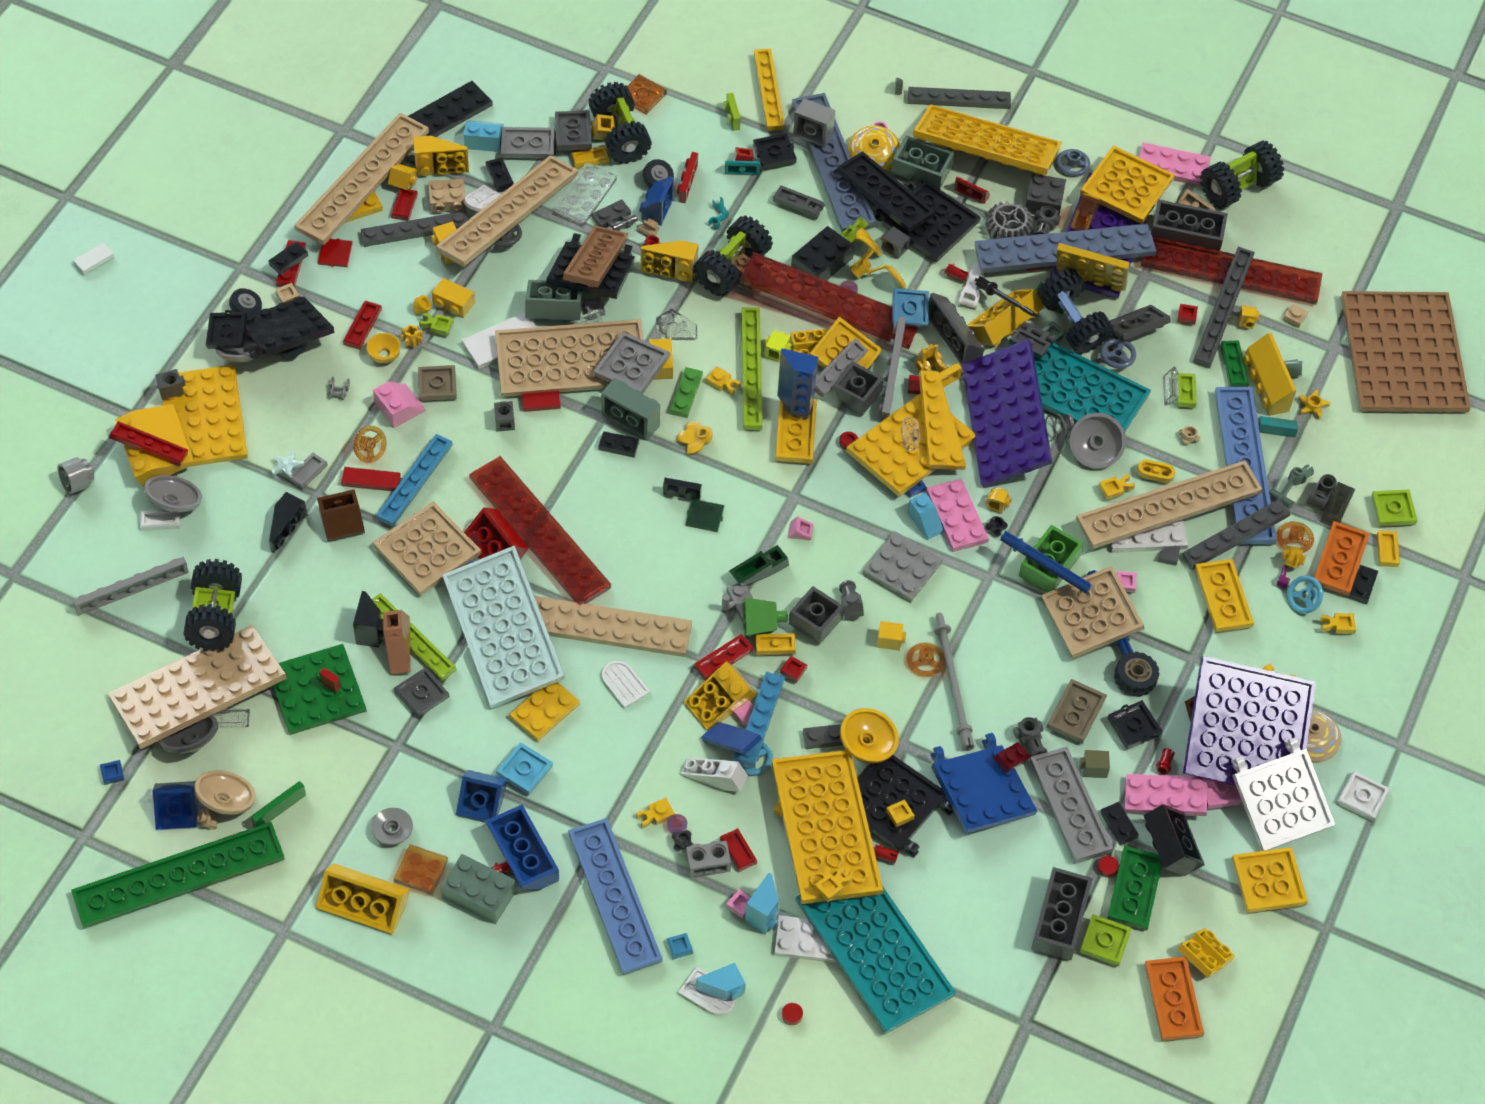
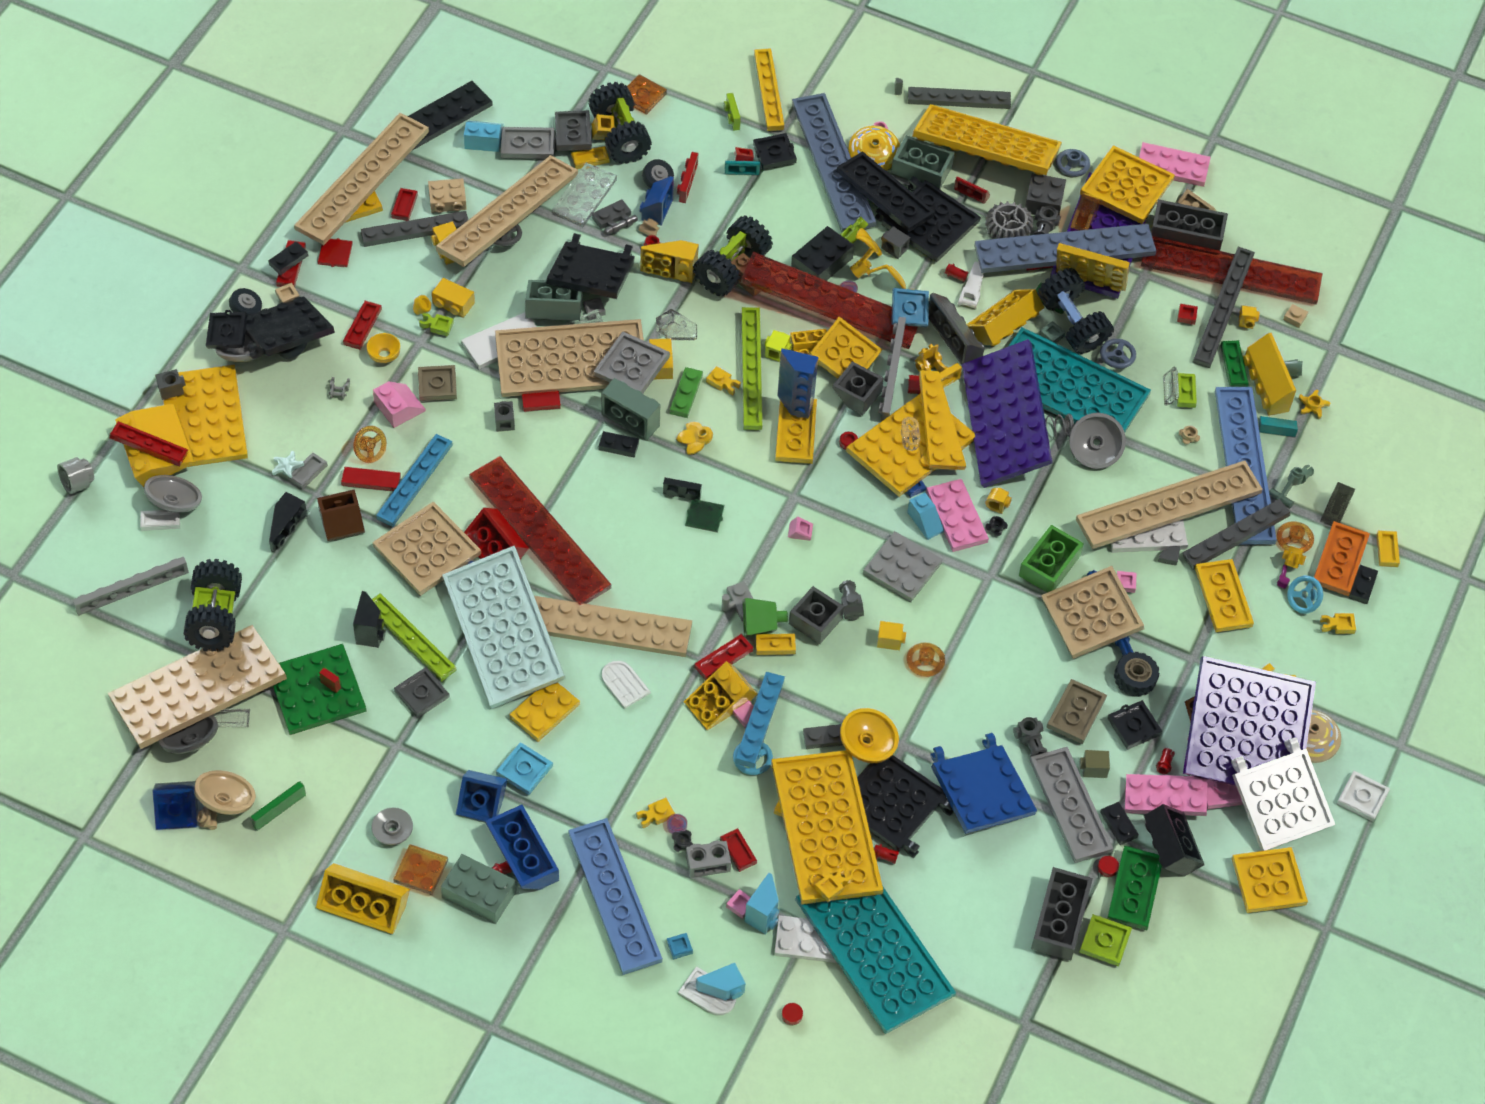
green plate [71,822,285,929] -> none
white tile [73,242,114,275] -> none
blue tile [100,760,125,785] -> none
nougat slope [383,610,411,675] -> none
yellow brick [388,164,417,190] -> none
yellow gear [400,325,423,348] -> none
yellow slope [413,136,469,176] -> none
white window [464,185,501,211] -> none
black plate [485,157,514,192] -> none
medium nougat plate [563,225,628,288] -> none
white slope [680,757,748,792] -> none
blue piece [701,722,762,755] -> none
teal arm [709,197,729,230] -> none
dark green slope [729,545,789,586] -> none
dark grey plate [773,185,825,220] -> none
red plate [780,656,807,683] -> none
light grey brick [793,98,835,148] -> none
light grey tile [815,339,868,398] -> none
yellow plate [886,799,915,827] -> none
light grey bar [934,612,975,751] -> none
black piece [974,276,1037,317] -> none
dark red plate [993,742,1030,773] -> none
blue axle [1000,531,1092,593] -> none
dark grey plate [1009,321,1056,360] -> none
yellow plate [1099,474,1135,500] -> none
dark grey plate [1110,305,1171,341] -> none
yellow plate [1137,459,1175,483] -> none
orange plate [1144,957,1204,1041] -> none
yellow slope [1178,928,1235,978] -> none
black plate [1200,140,1284,209] -> none
dark grey piece [1306,474,1337,511] -> none
medium nougat plate [1341,291,1470,412] -> none
lime plate [1371,489,1418,527] -> none

